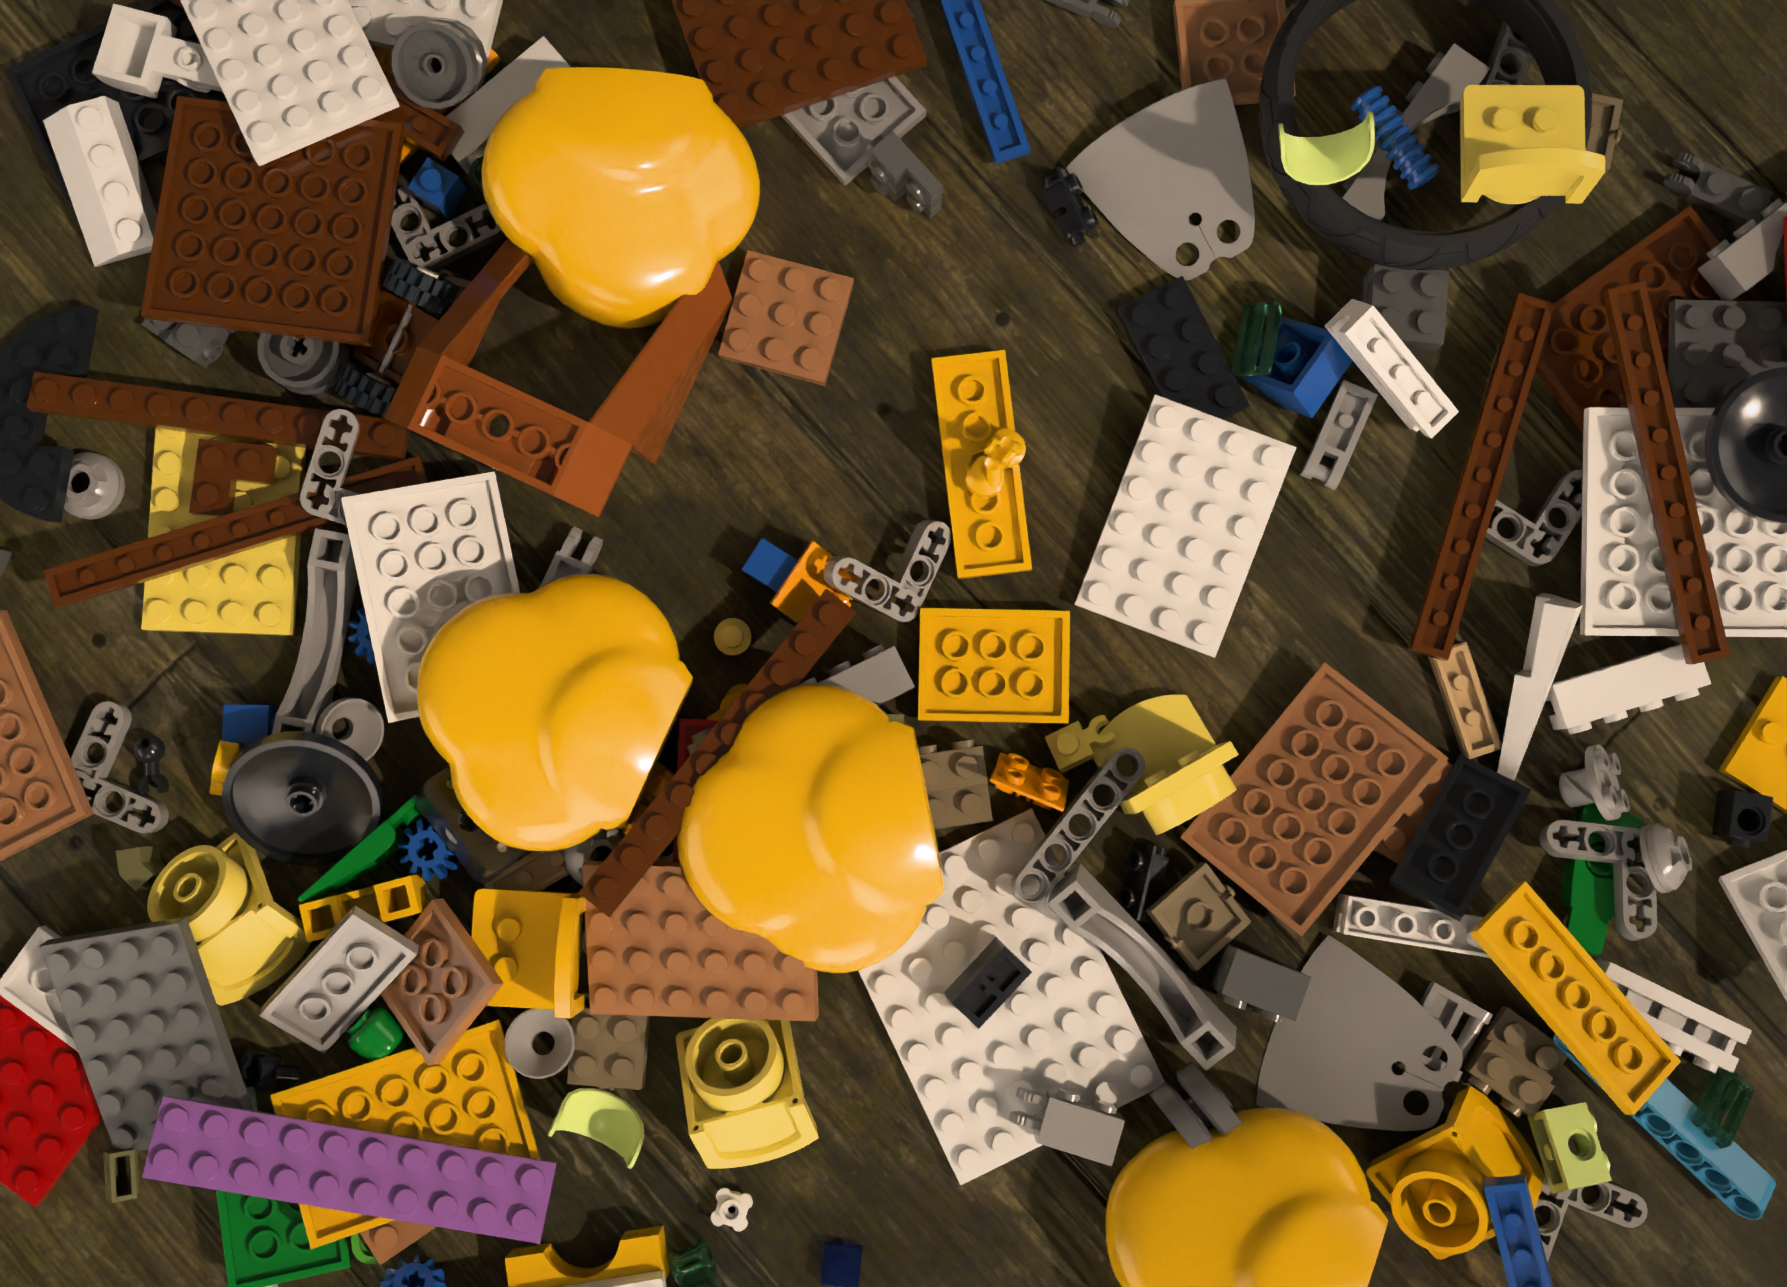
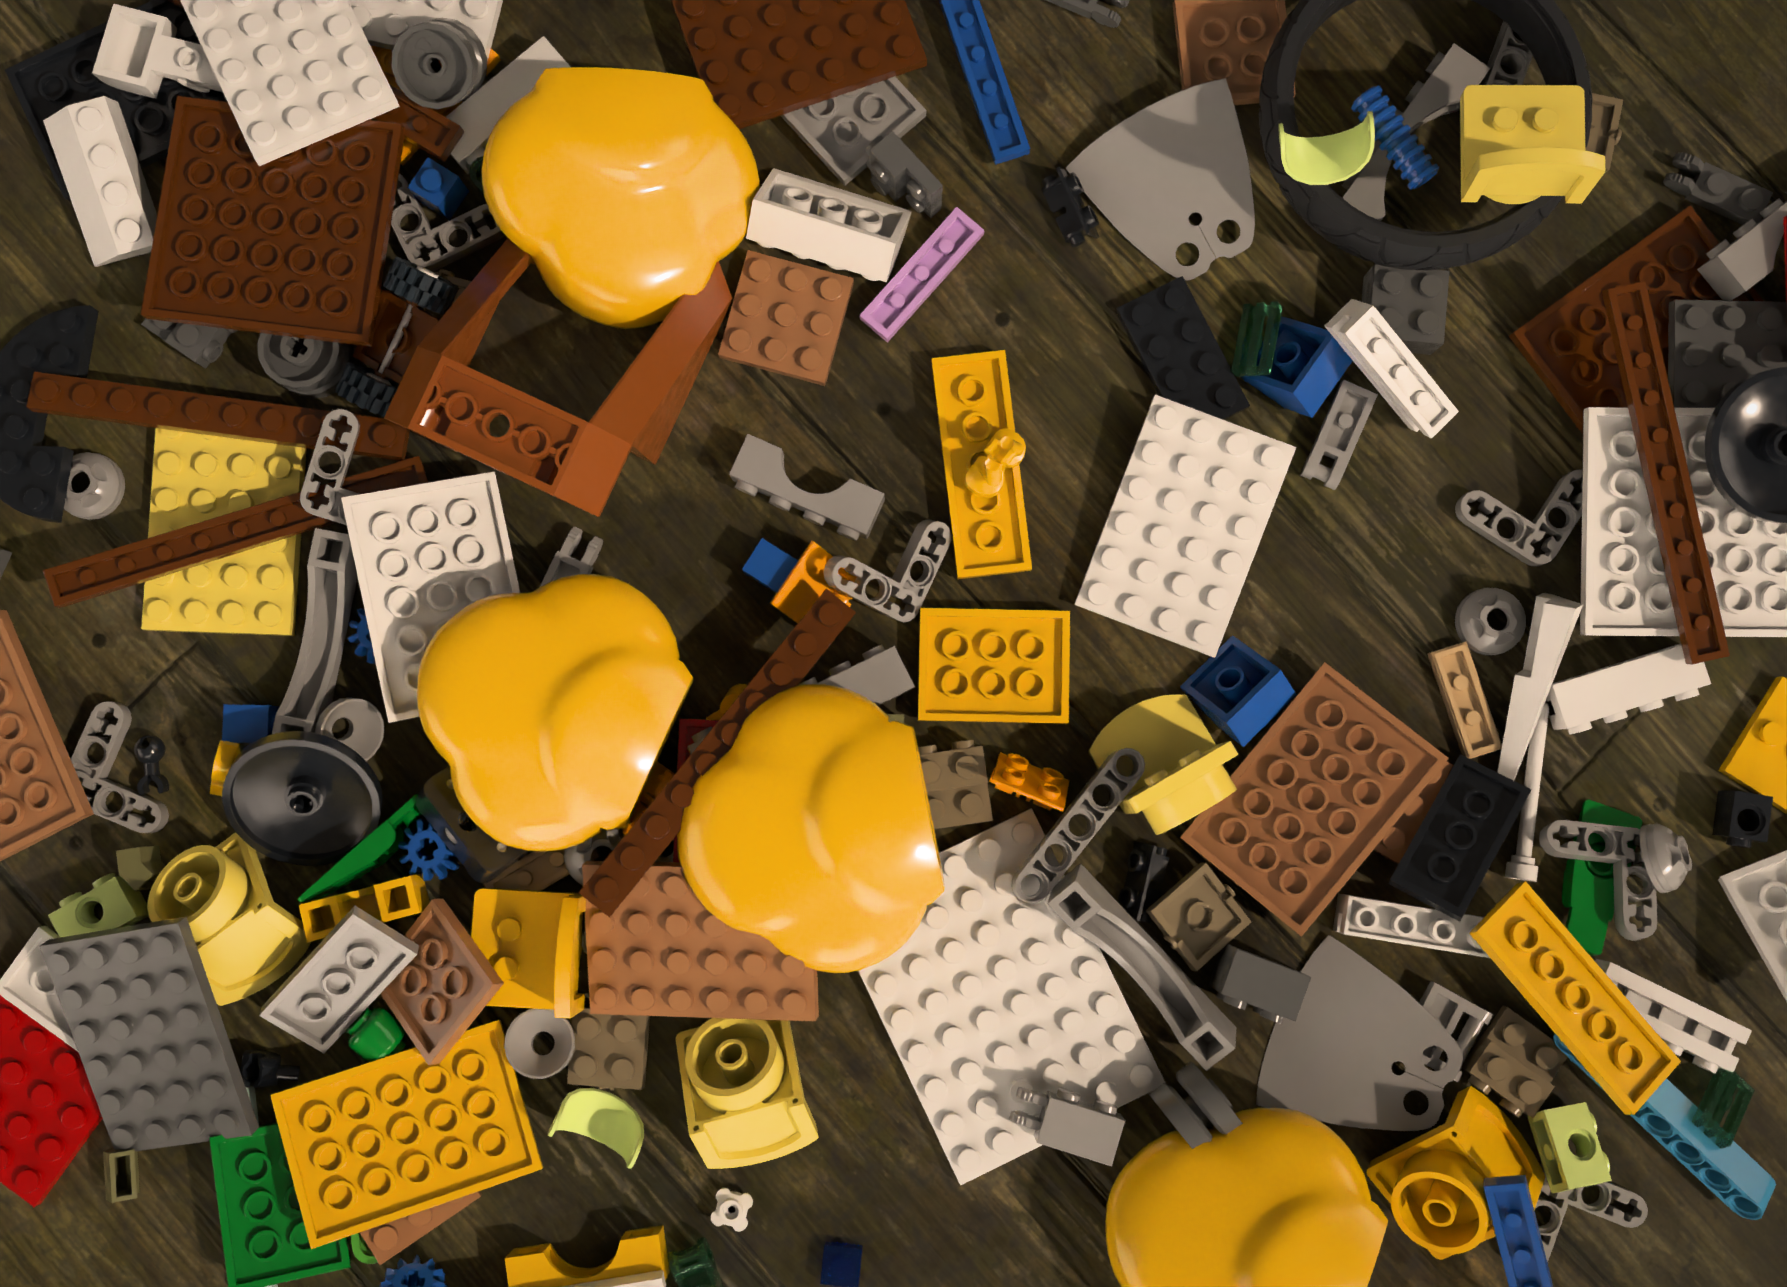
medium lavender plate [142,1096,557,1244] -> none
reddish brown plate [189,439,278,517] -> none
light yellow plate [714,618,752,656] -> none
black hinge [944,937,1032,1029] -> none
light yellow plate [1045,715,1117,773] -> none
reddish brown plate [1408,293,1555,661] -> none
light grey plate [1559,744,1630,821] -> none
none -> yellowish green brick [48,873,149,938]
none -> light grey arch [729,434,885,541]
none -> white slope [746,168,912,282]
none -> lavender plate [860,207,984,343]
none -> blue slope [1180,636,1297,747]
none -> light grey piece [1455,588,1526,655]
none -> white piece [1505,702,1549,882]

